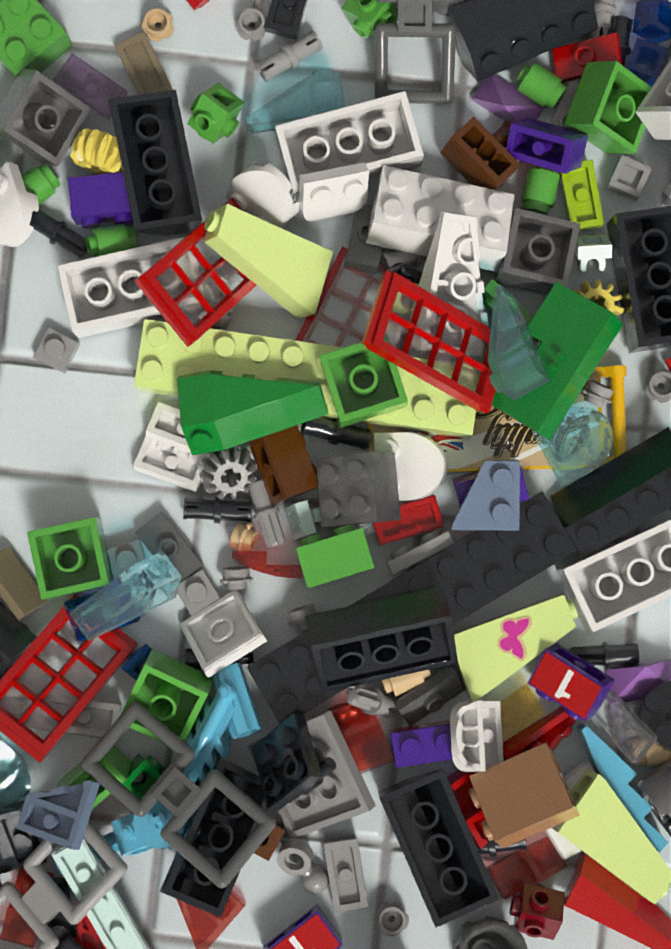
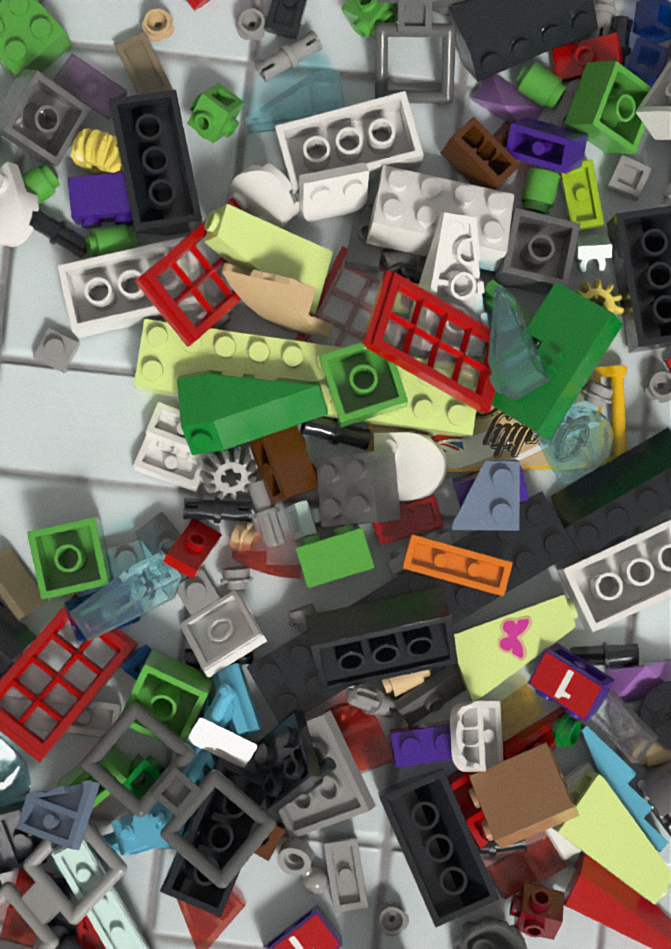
none -> red plate [163,519,222,579]
none -> white sticker [187,718,257,768]
none -> tan slope [222,263,334,338]
none -> orange plate [402,534,513,596]
none -> green plate [552,713,581,748]

